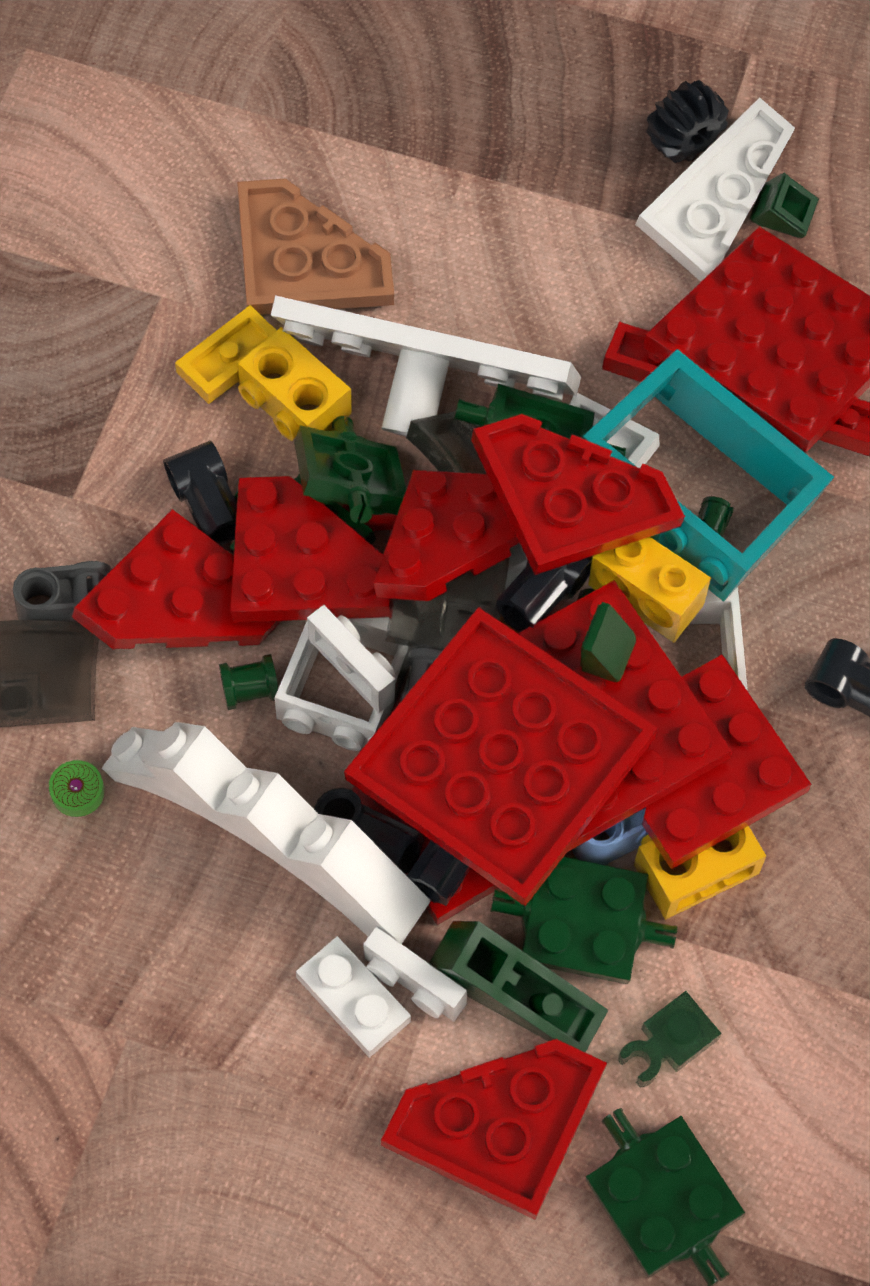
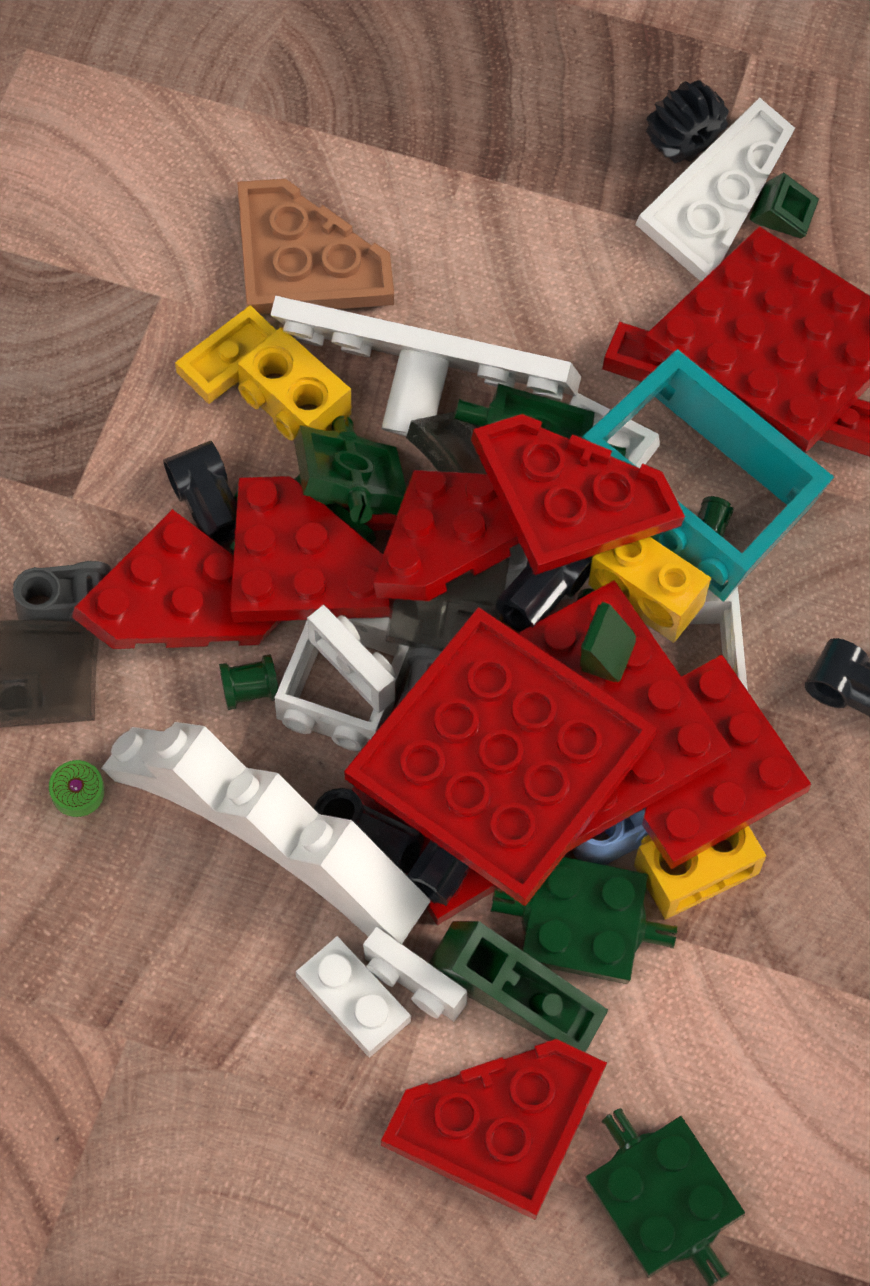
clear green plate [618,991,722,1088] -> none

